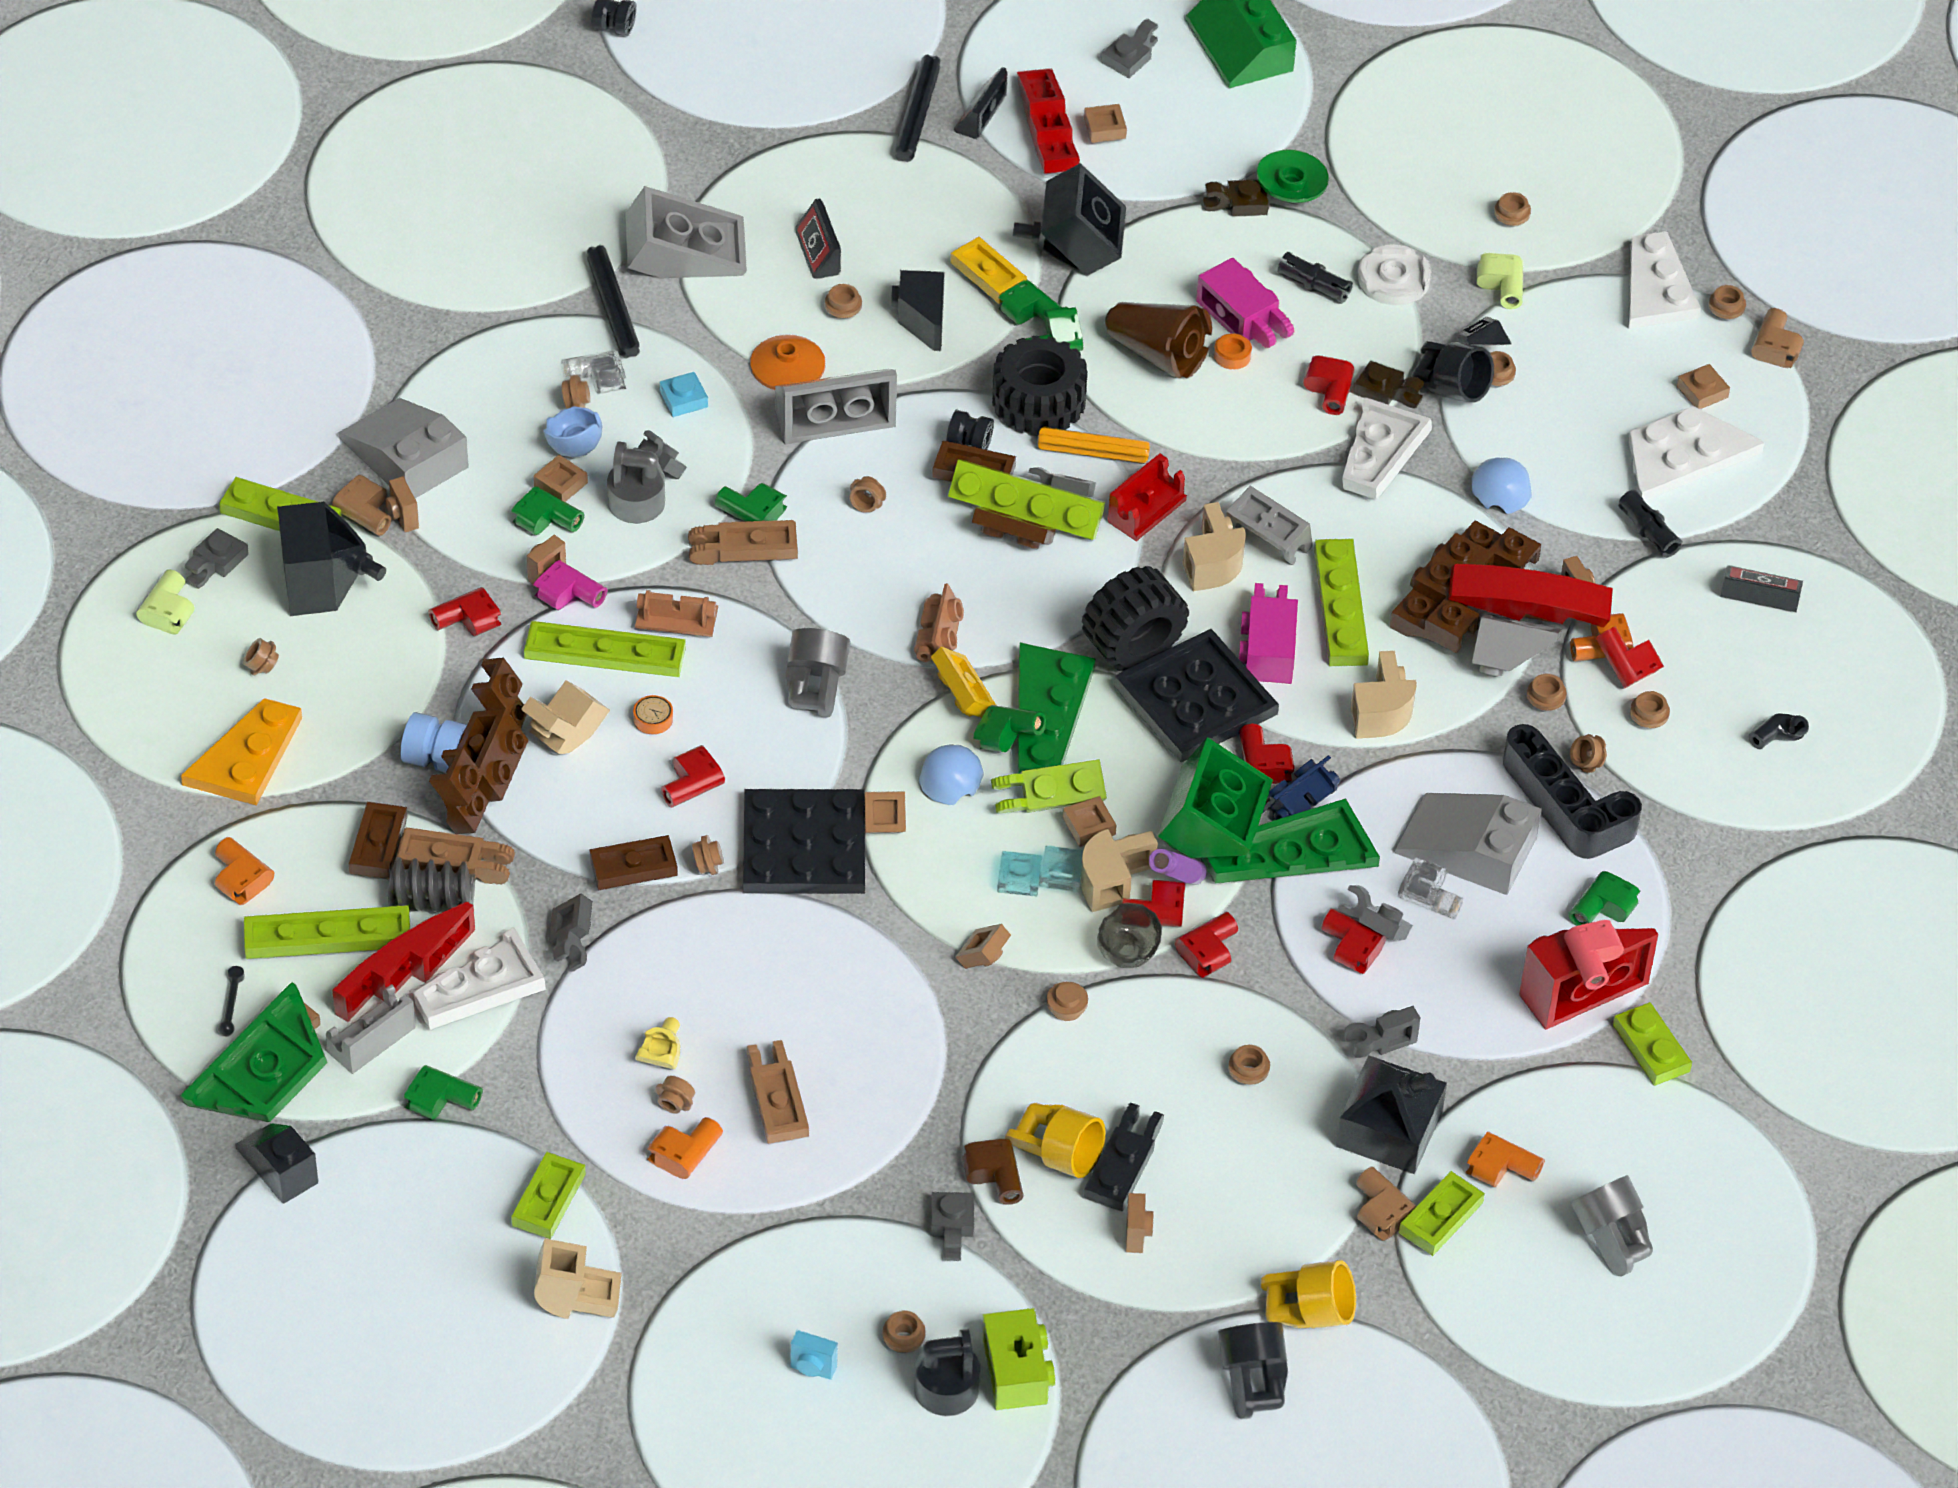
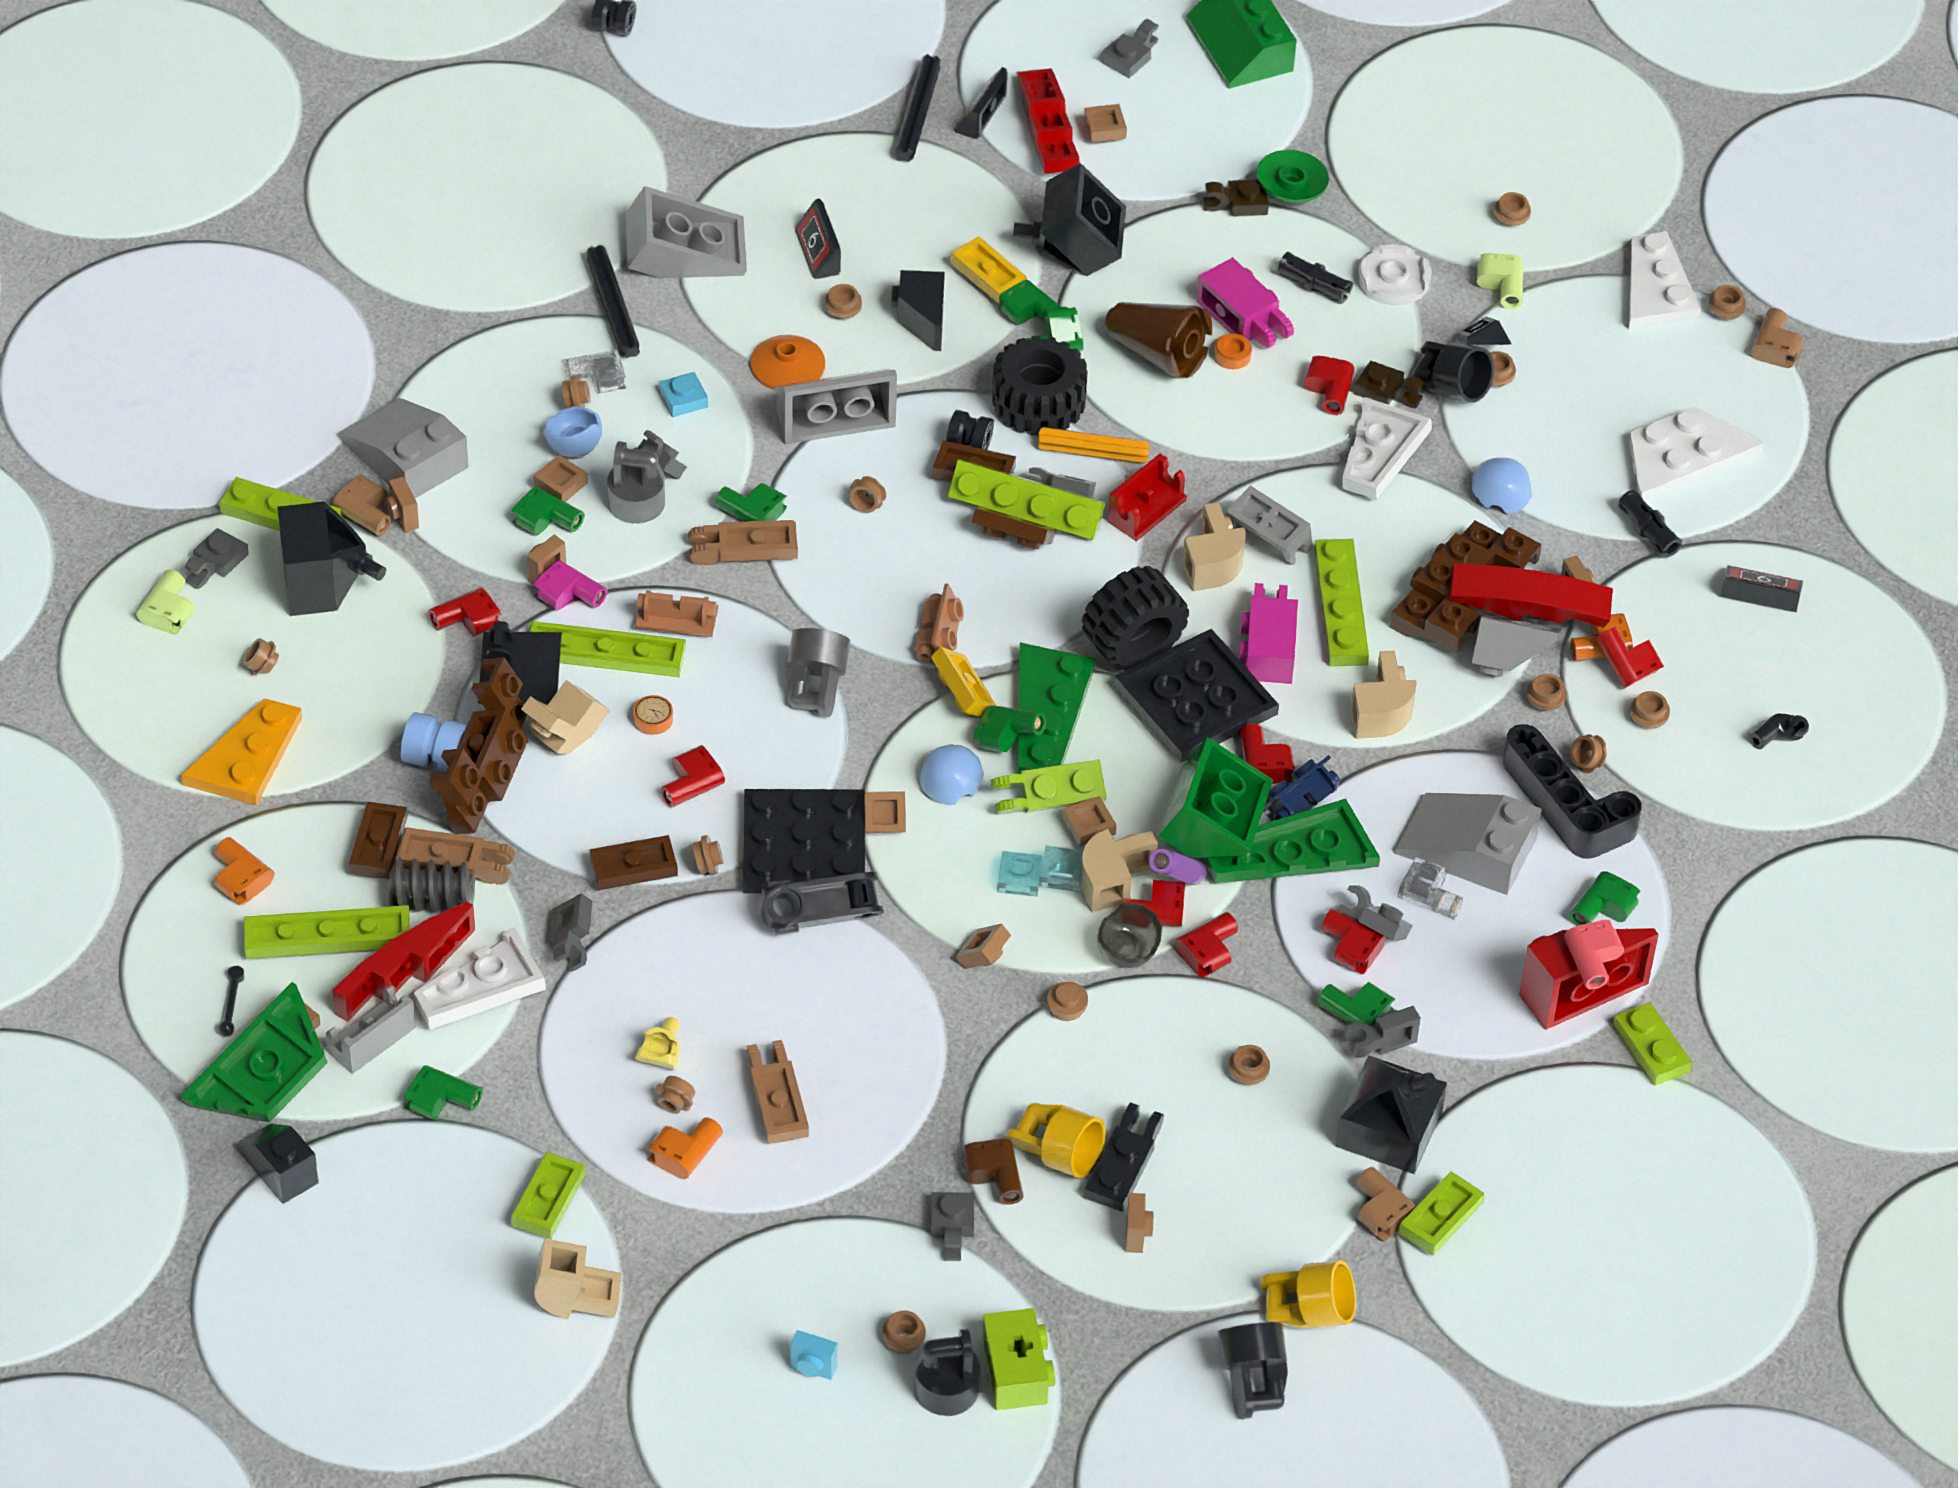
orange piece [1465,1131,1545,1187] -> none
flat silver piece [1571,1175,1653,1277] -> none
medium nougat plate [1677,364,1730,409] -> none
none -> black hinge [478,621,562,705]
none -> black piece [760,872,884,936]
none -> green piece [1317,982,1396,1026]

